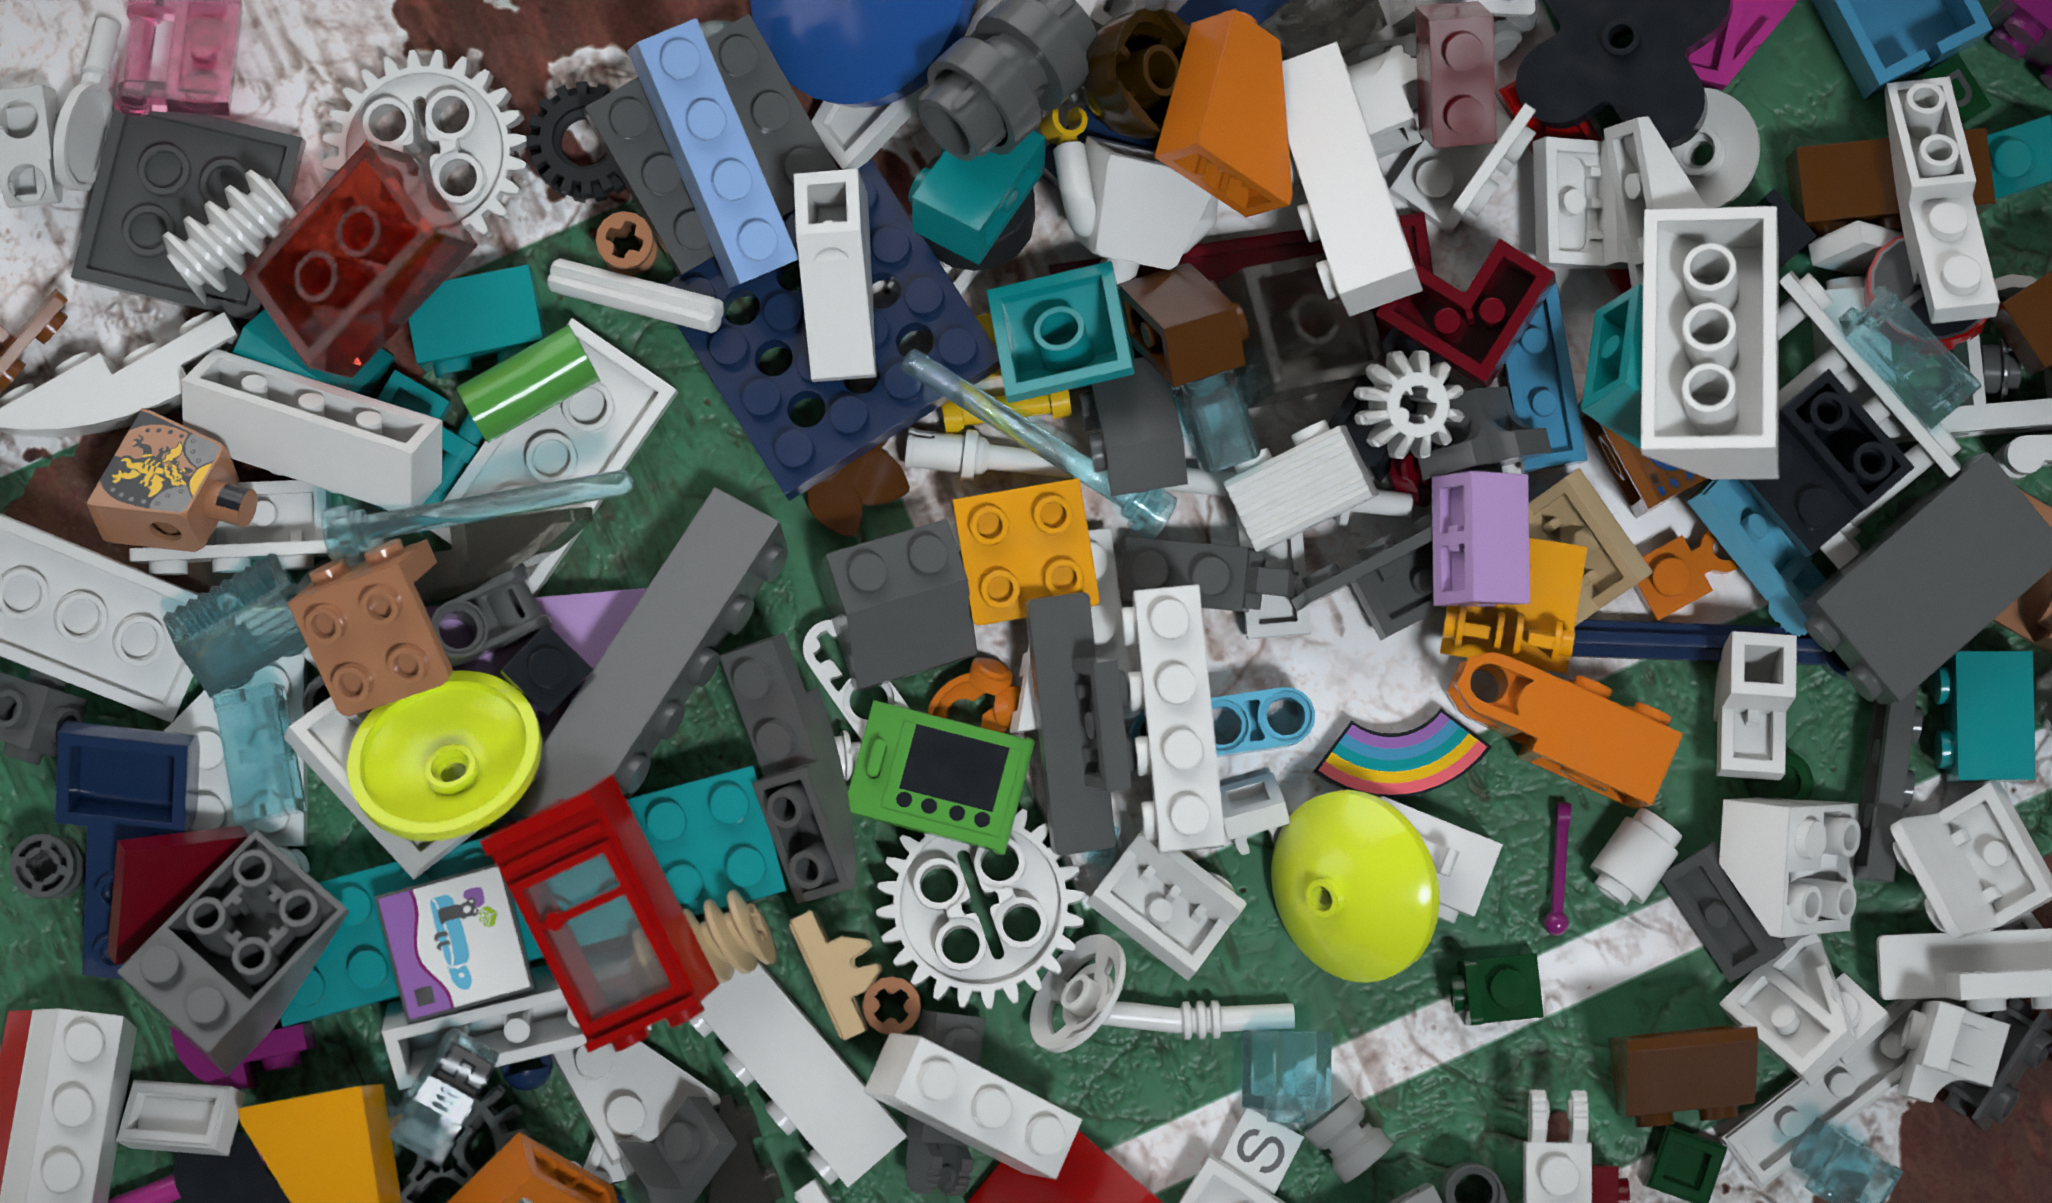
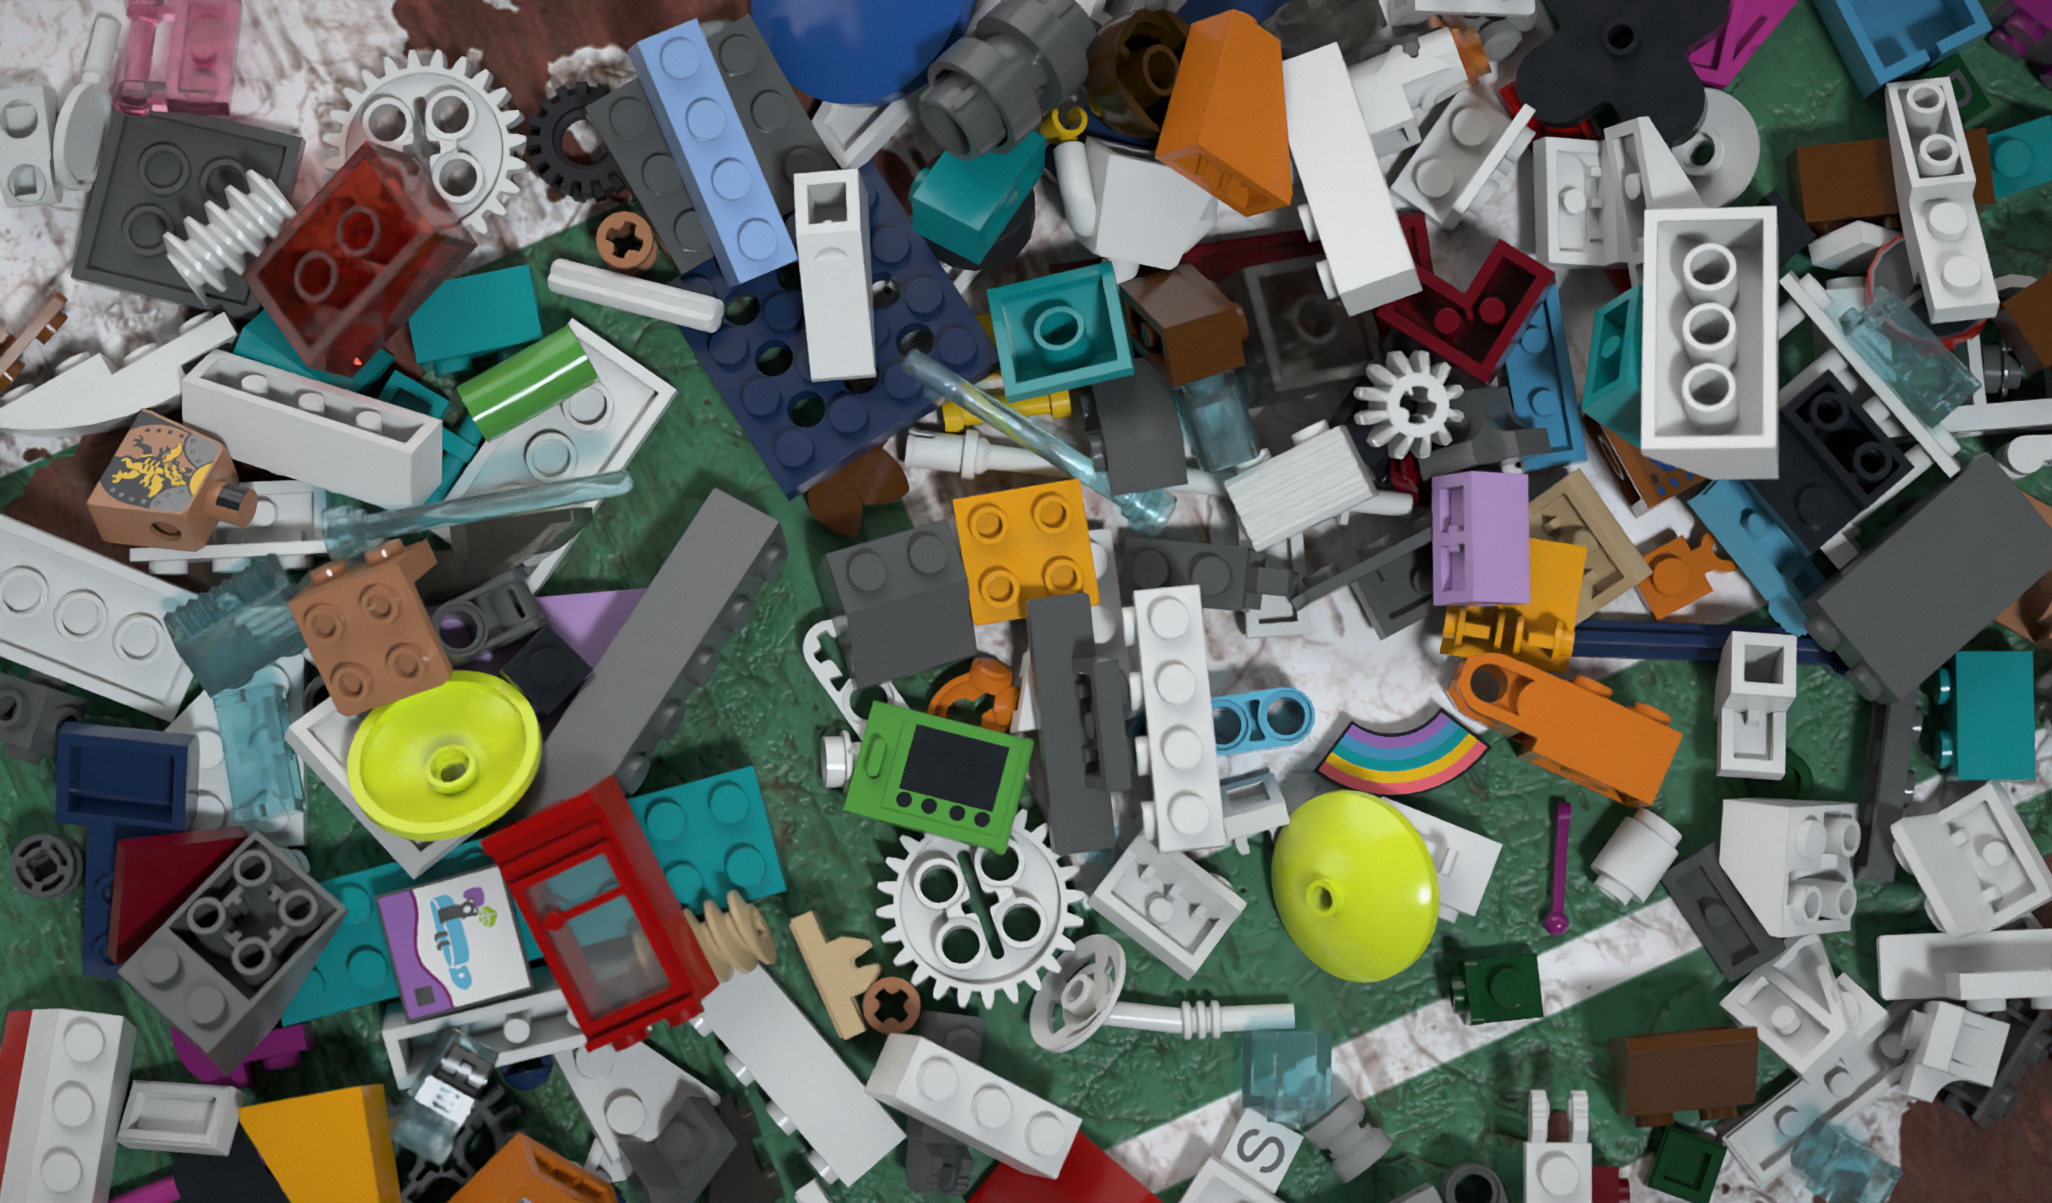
dark grey slope [719,633,856,904] -> none
brick [1415,1,1497,148] -> none

